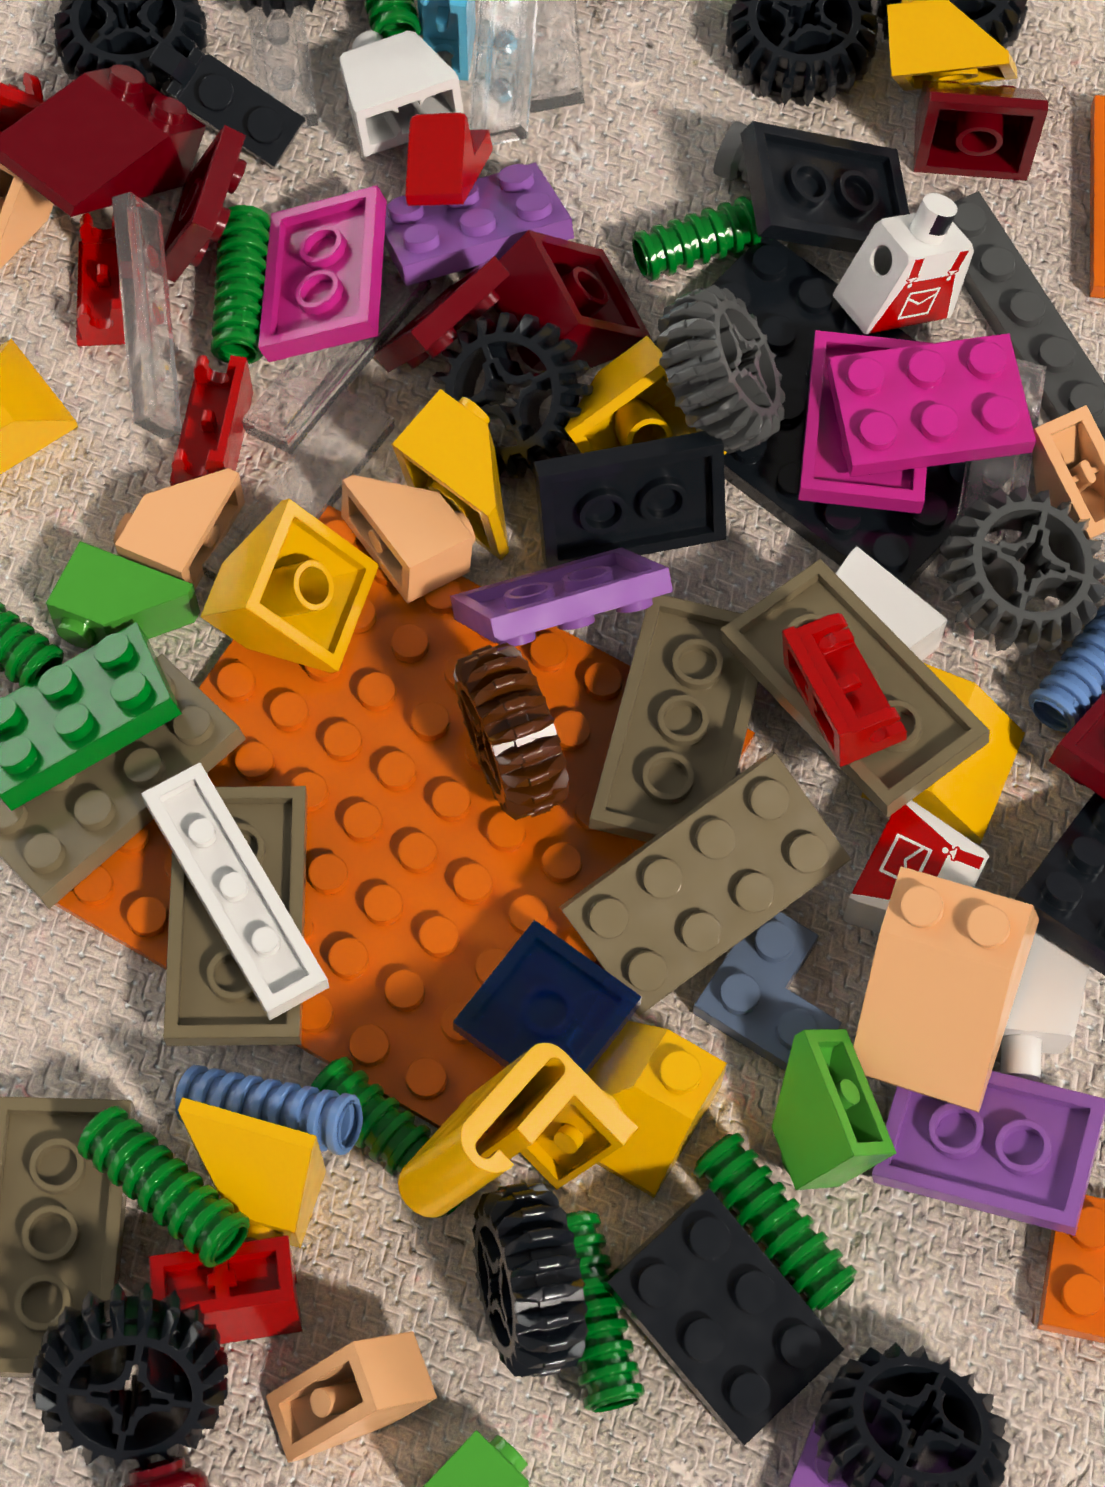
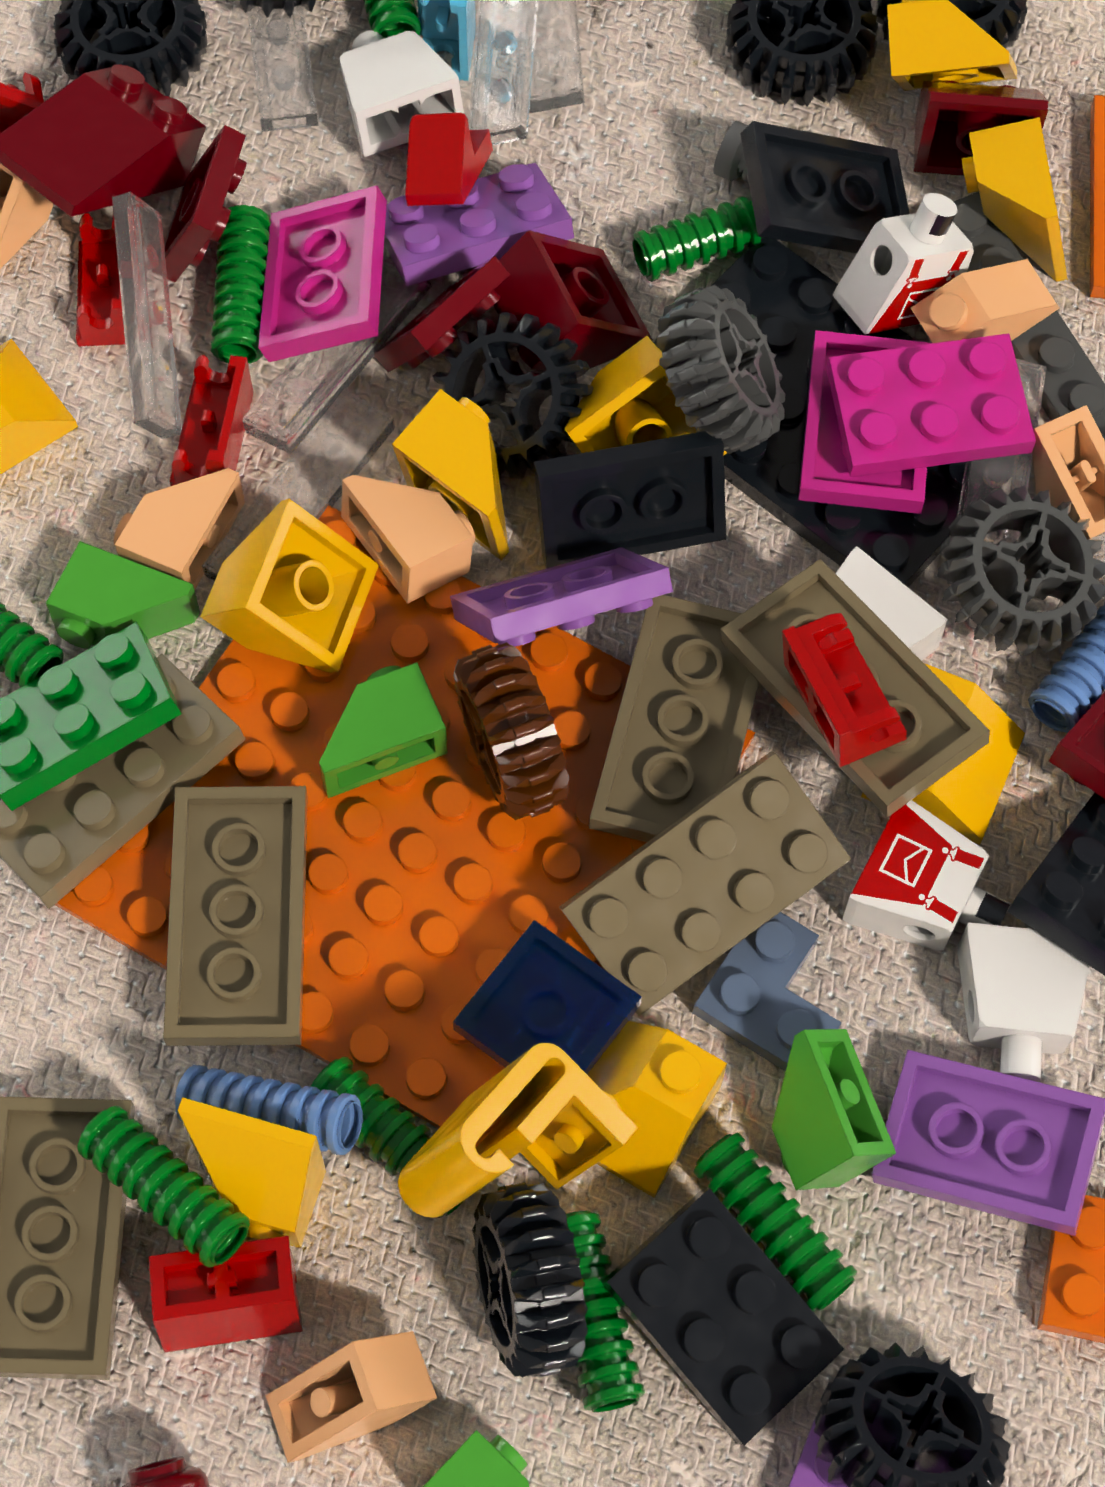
black gear [32,1282,228,1472] -> none
white plate [141,763,329,1020] -> none
black hinge [148,41,305,169] -> none
light nougat slope [853,866,1039,1113] -> none
none -> bright green slope [319,662,448,798]
none -> light nougat slope [911,259,1060,343]
none -> yellow slope [962,117,1068,282]

